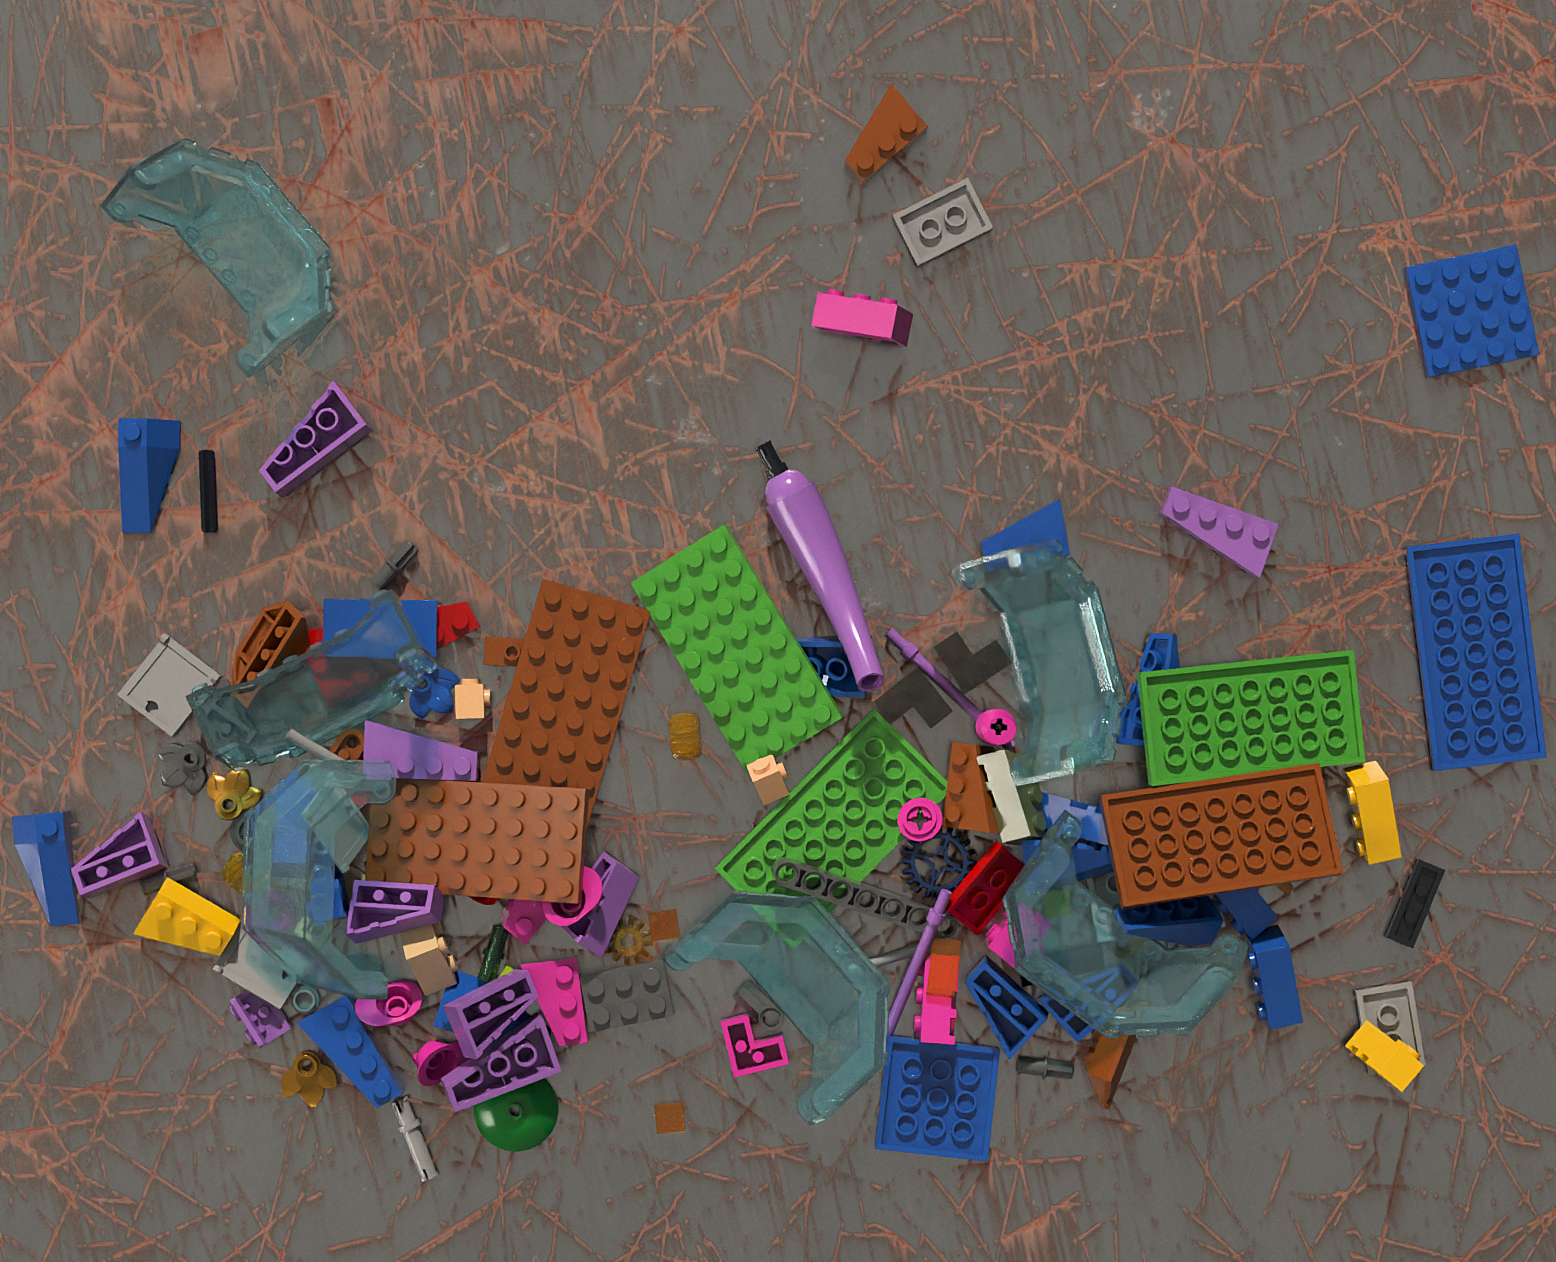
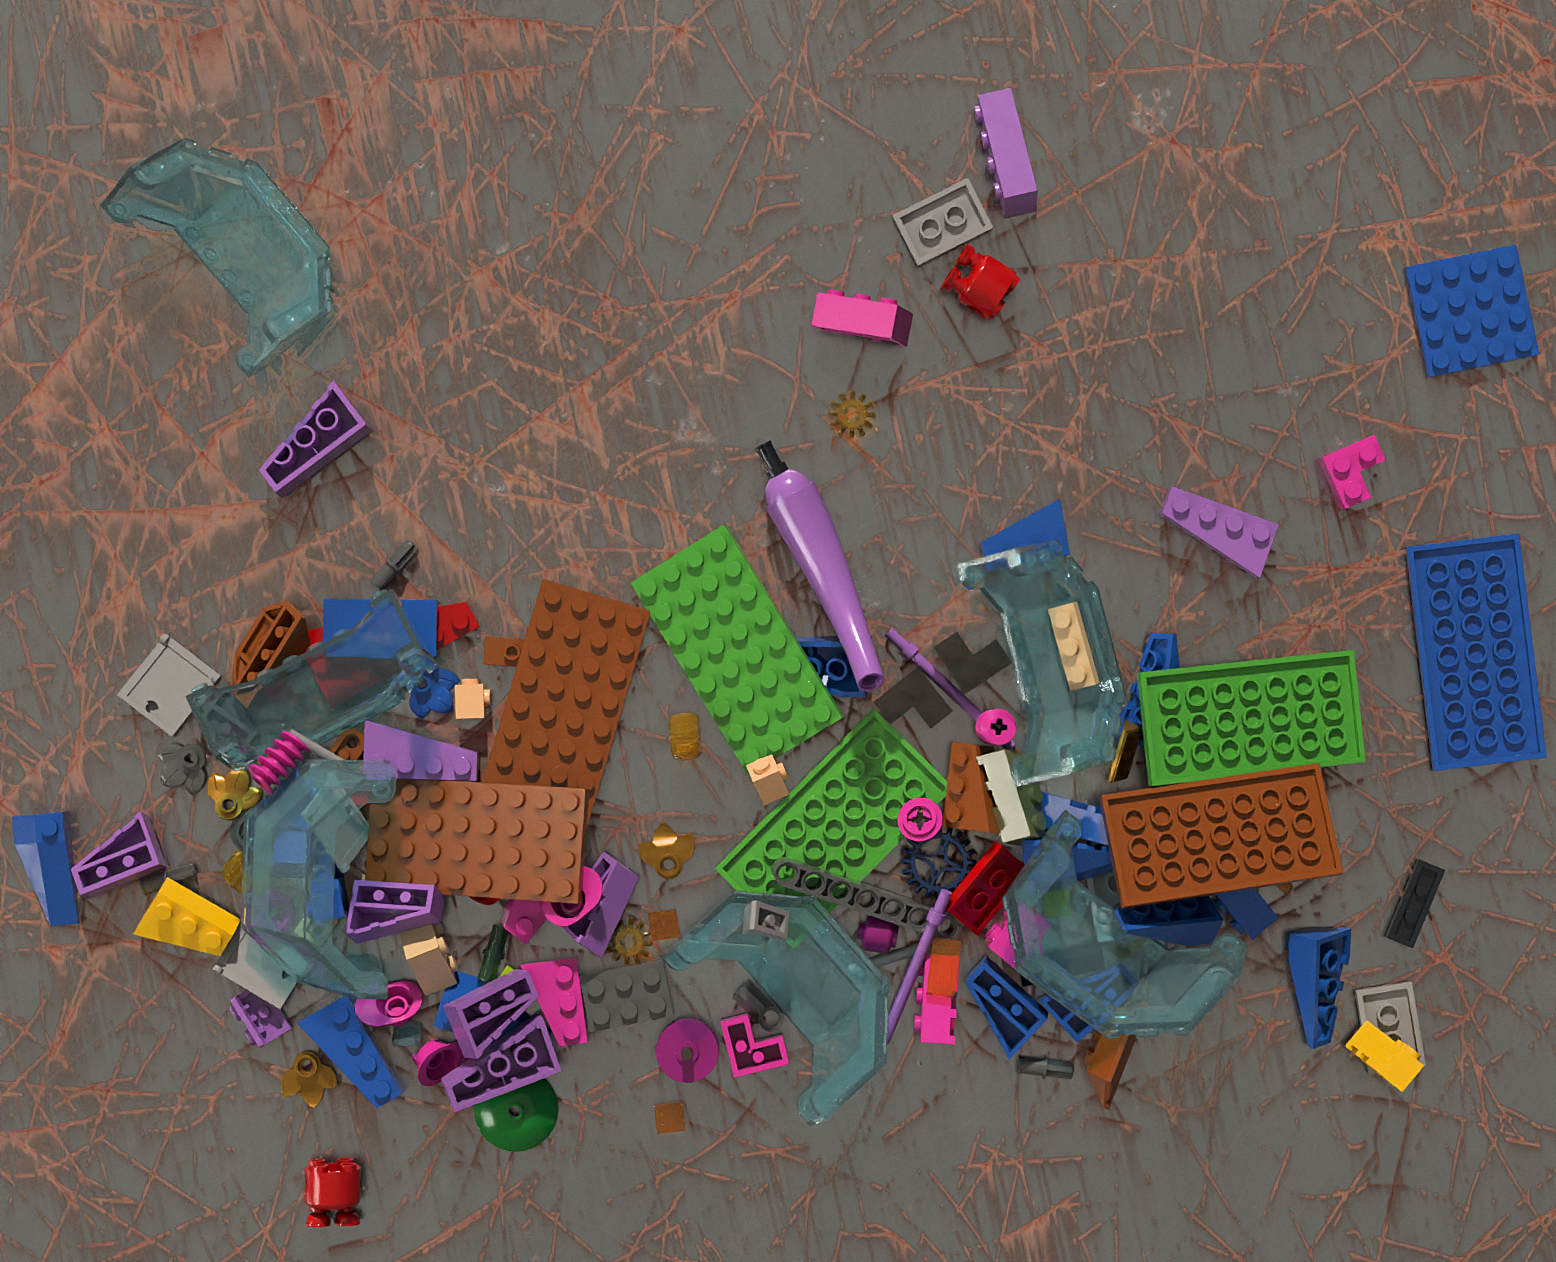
blue wedge [118,418,181,533] -> none
black axle [199,450,218,533] -> none
light grey plate [291,986,320,1014] -> none
light grey pin [390,1096,438,1182] -> none
dark orange wedge [845,84,928,186] -> none
blue plate [875,1036,1000,1162] -> none
blue wedge [1245,925,1303,1030] -> none
yellow wedge [1343,761,1402,865] -> none
none -> dark pink piece [249,731,311,795]
none -> red piece [304,1158,361,1227]
none -> clear light blue slope [392,1021,423,1047]
none -> pearl gold plate [639,823,695,879]
none -> magenta wheel [656,1018,719,1083]
none -> light grey slope [742,901,790,940]
none -> clear yellow gear [828,391,876,439]
none -> magenta head [857,915,899,954]
none -> red piece [940,243,1020,320]
none -> medium lavender wedge [974,88,1038,219]
none -> tan plate [1048,601,1100,691]
none -> pearl gold slope [1108,721,1142,783]
none -> blue wedge [1288,927,1351,1049]
none -> dark pink brick [1318,434,1386,510]

